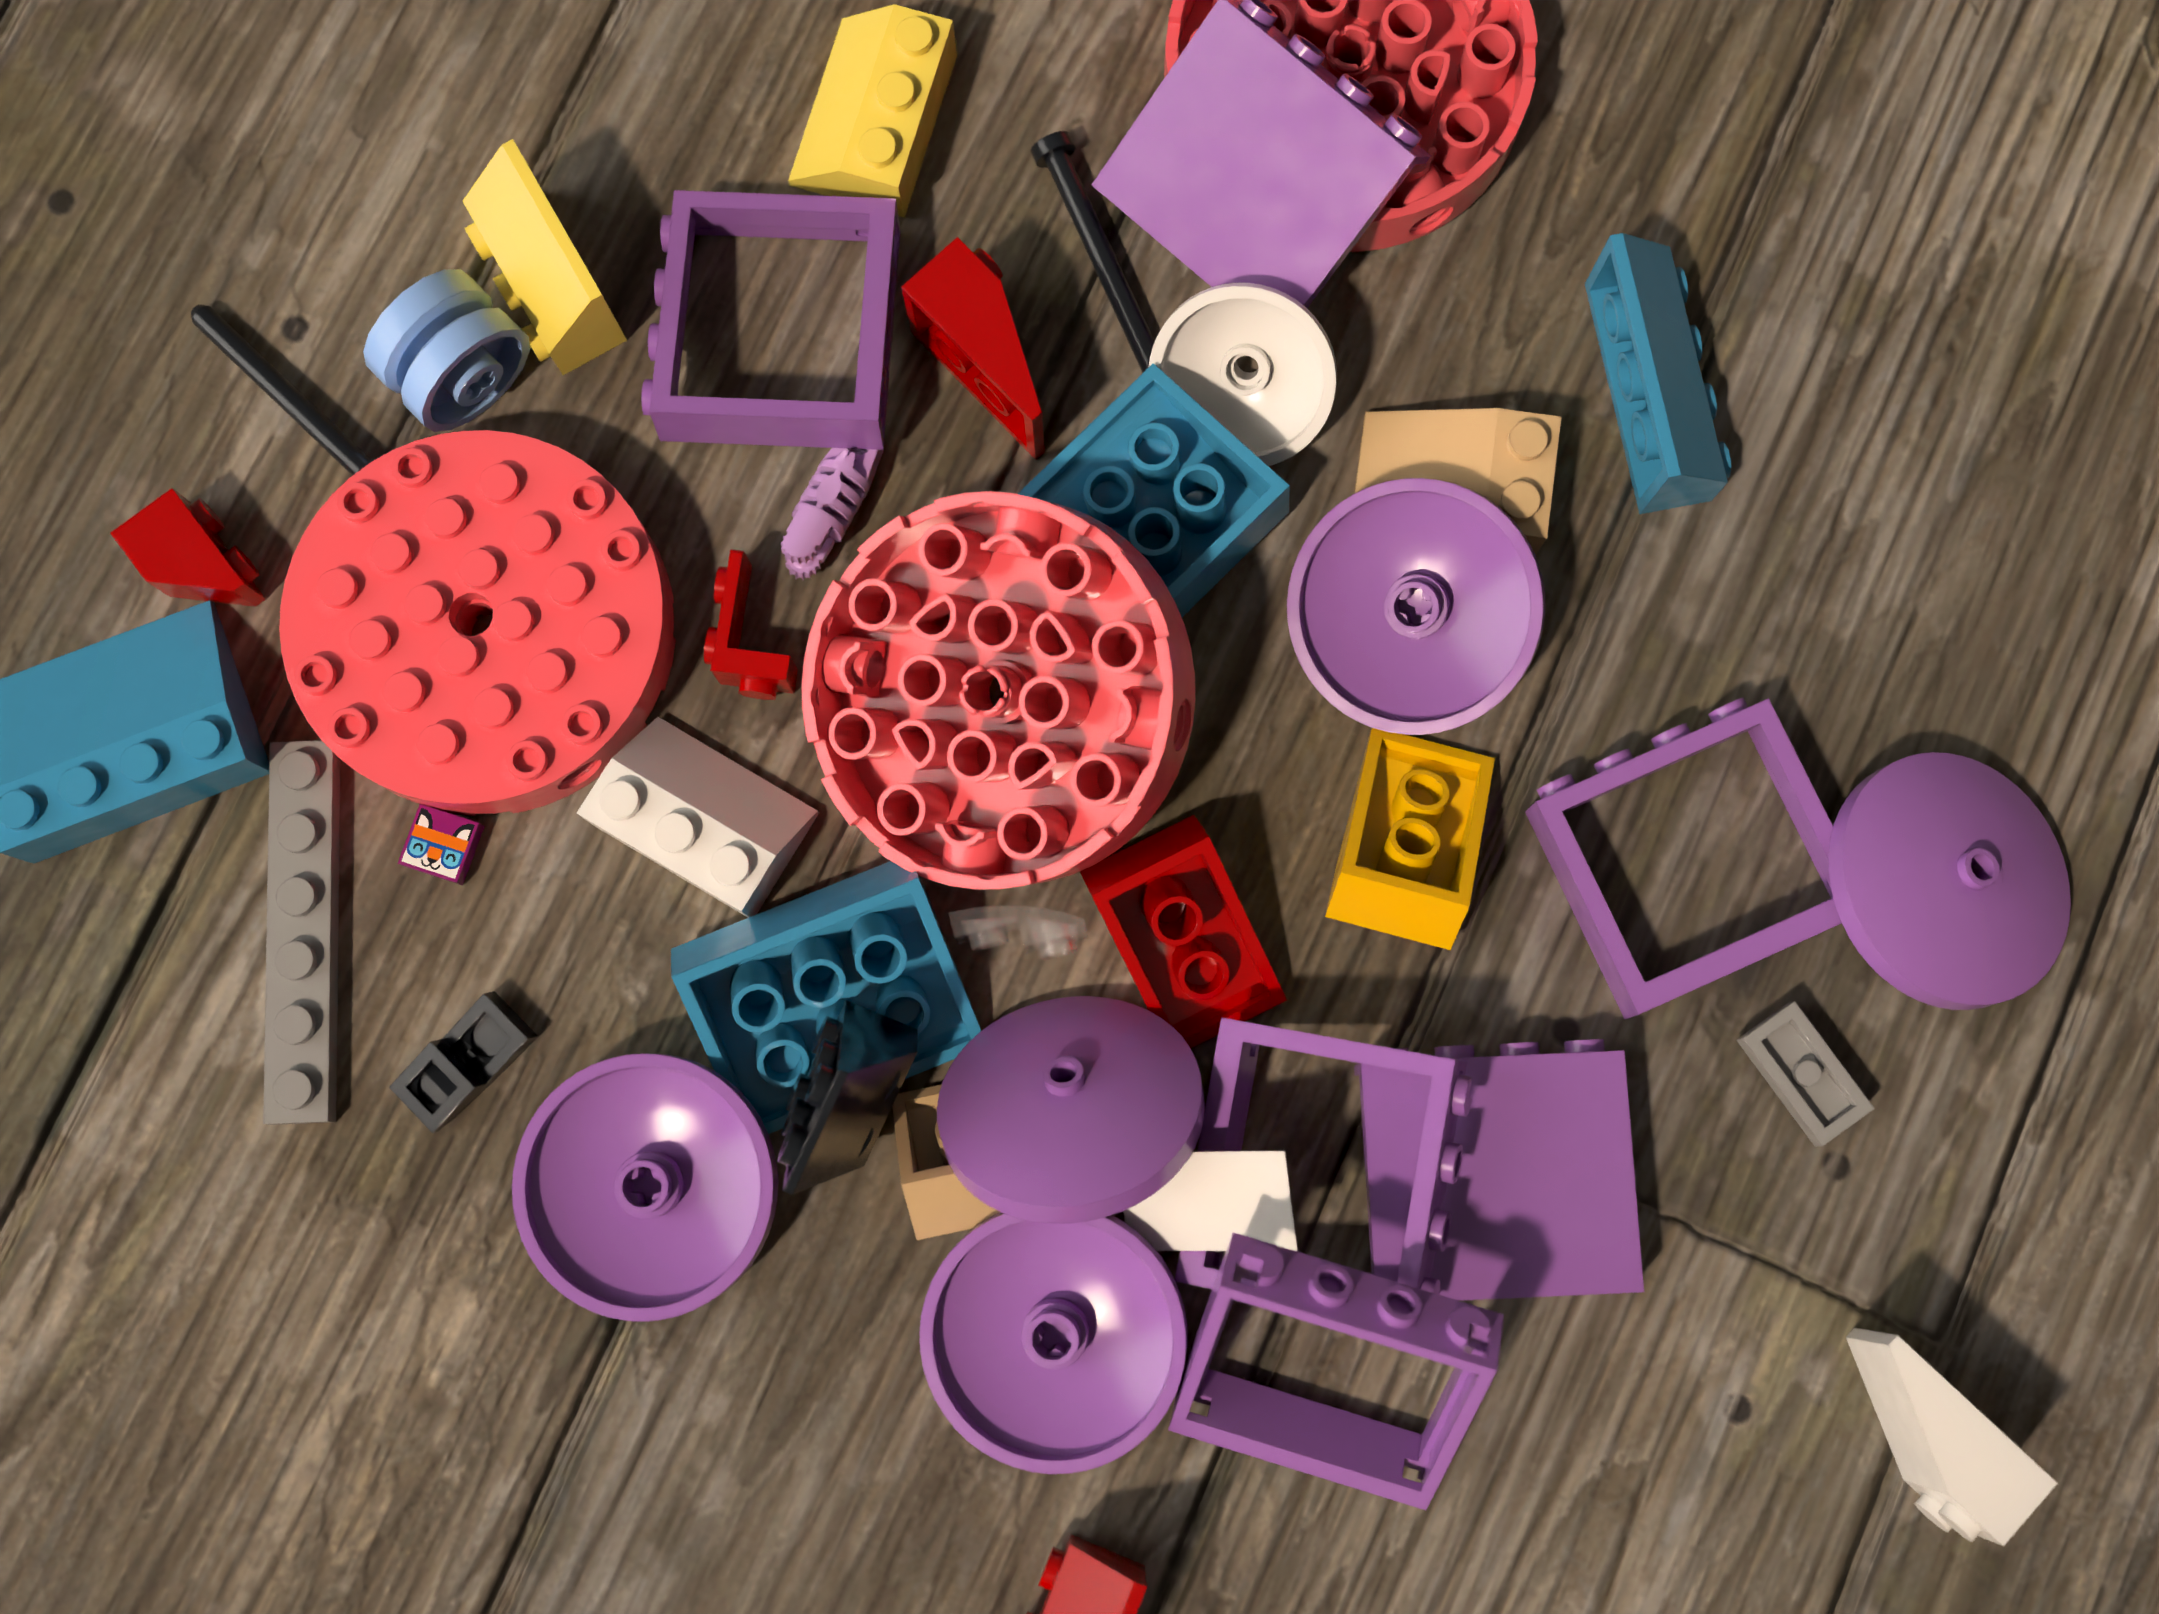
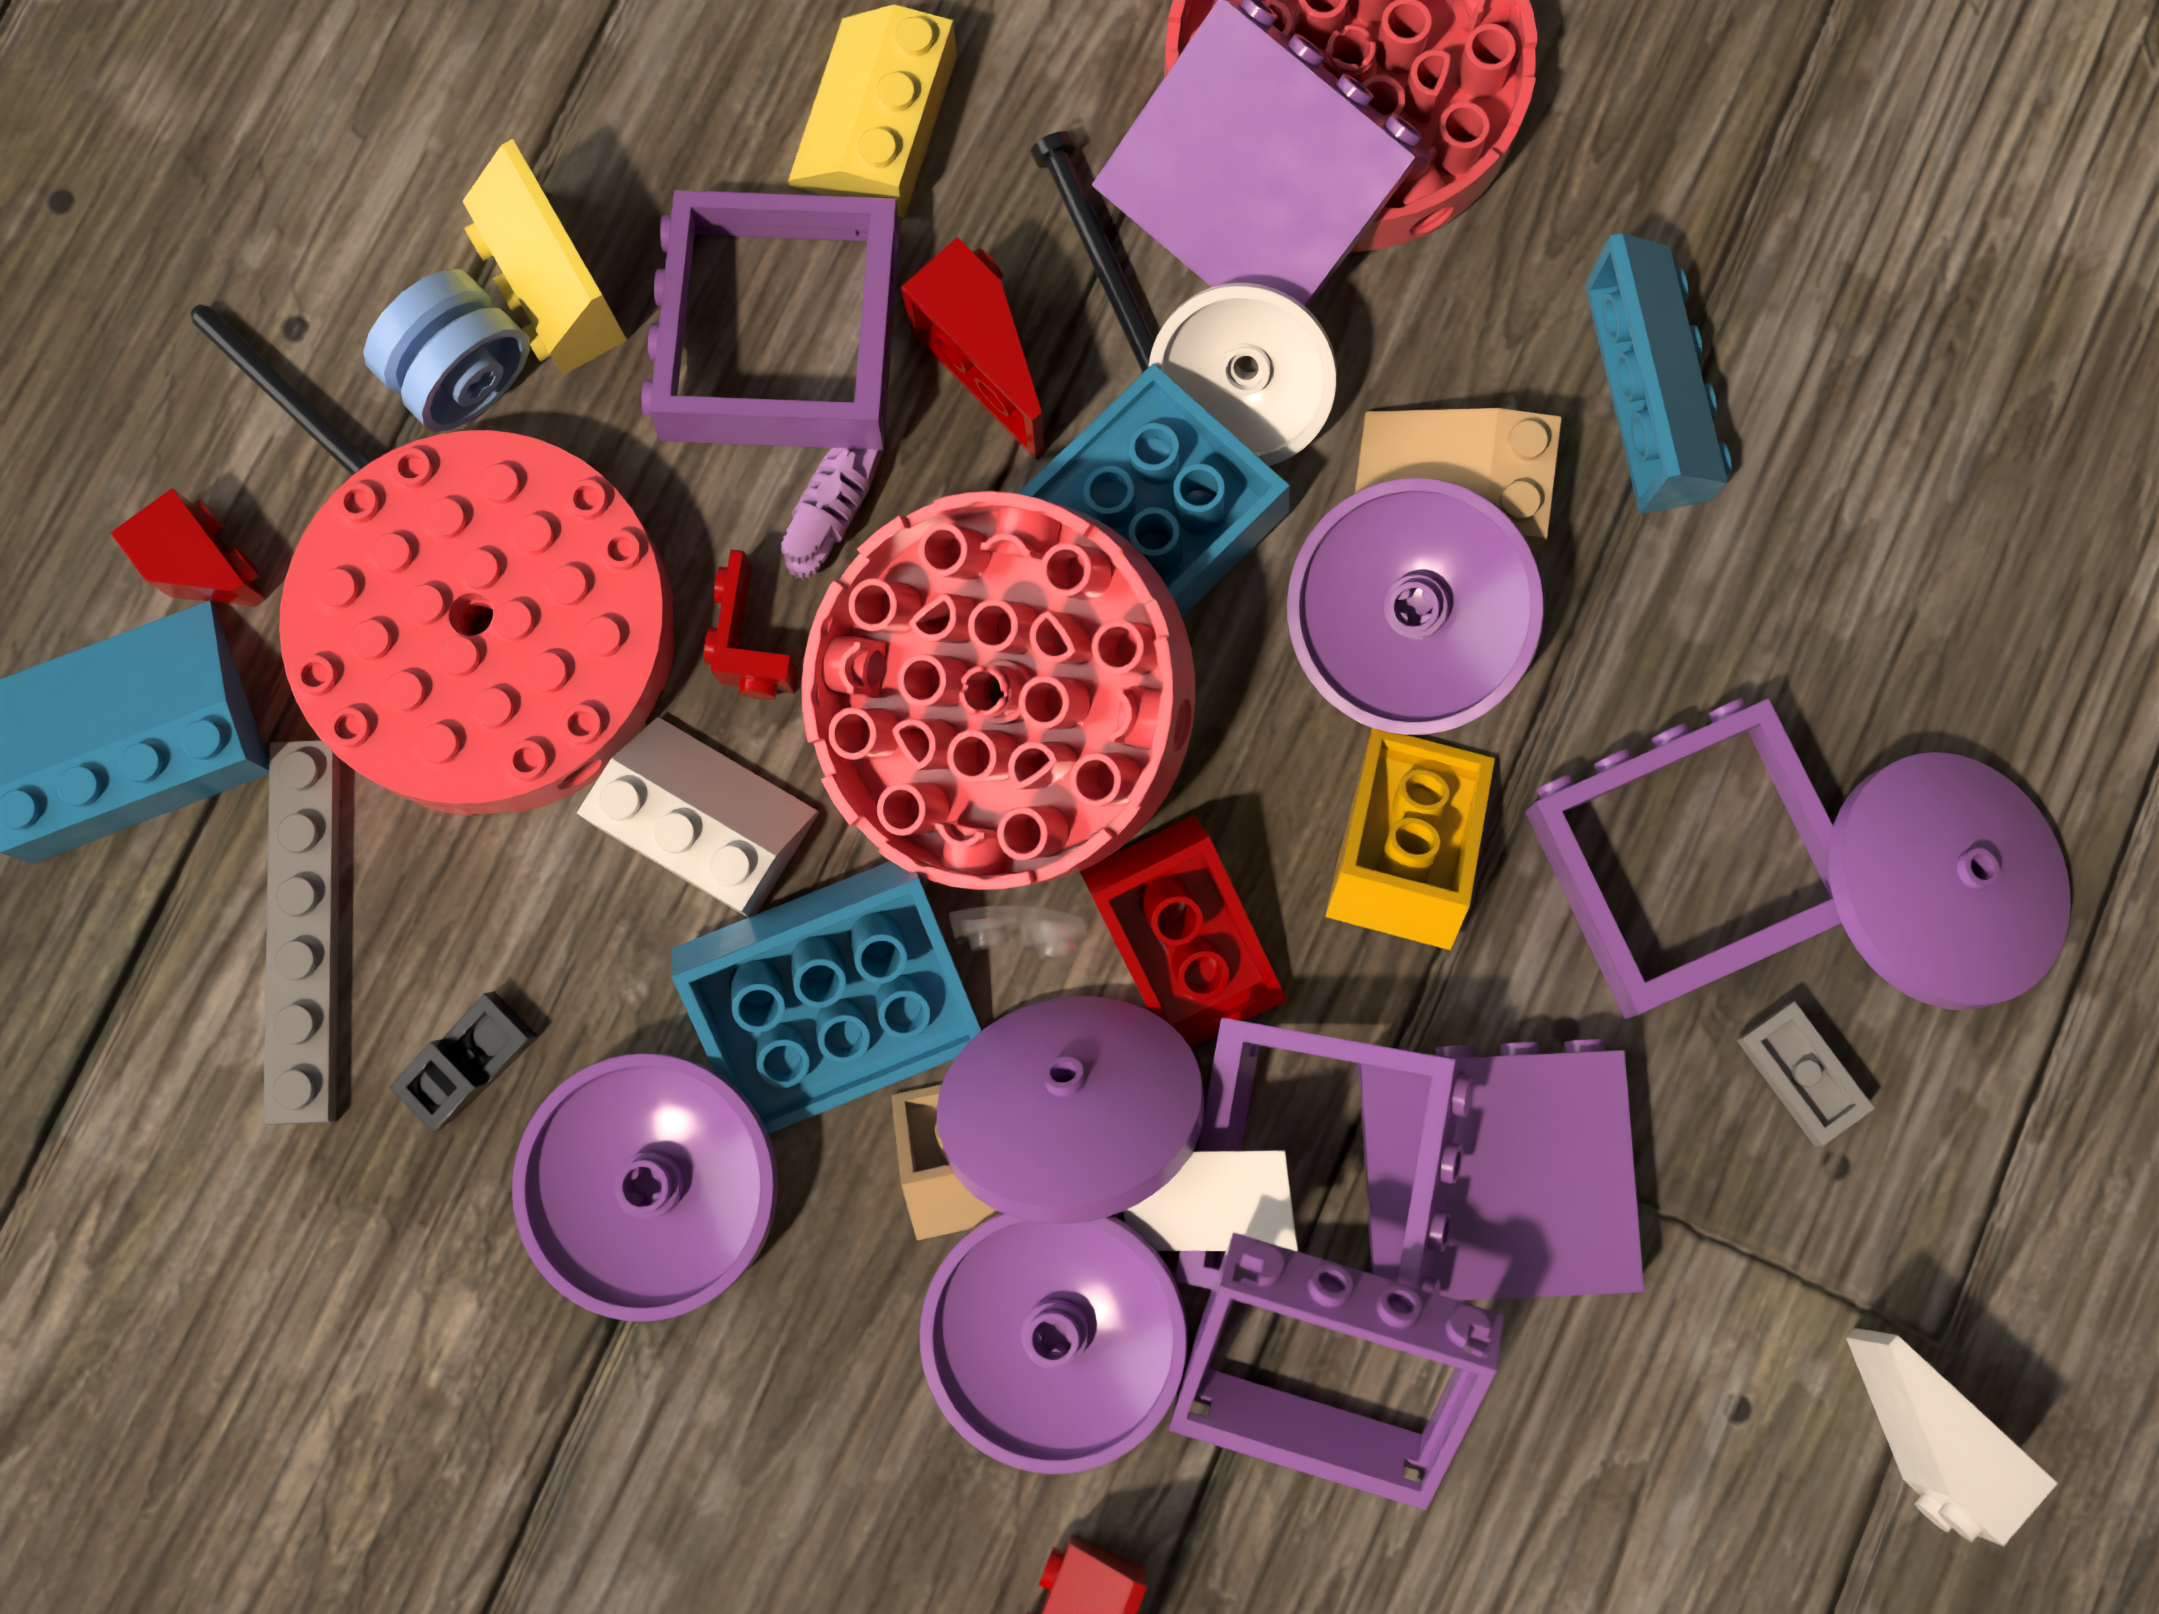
tile [398,804,485,886] -> none
black slope [777,1000,918,1194] -> none

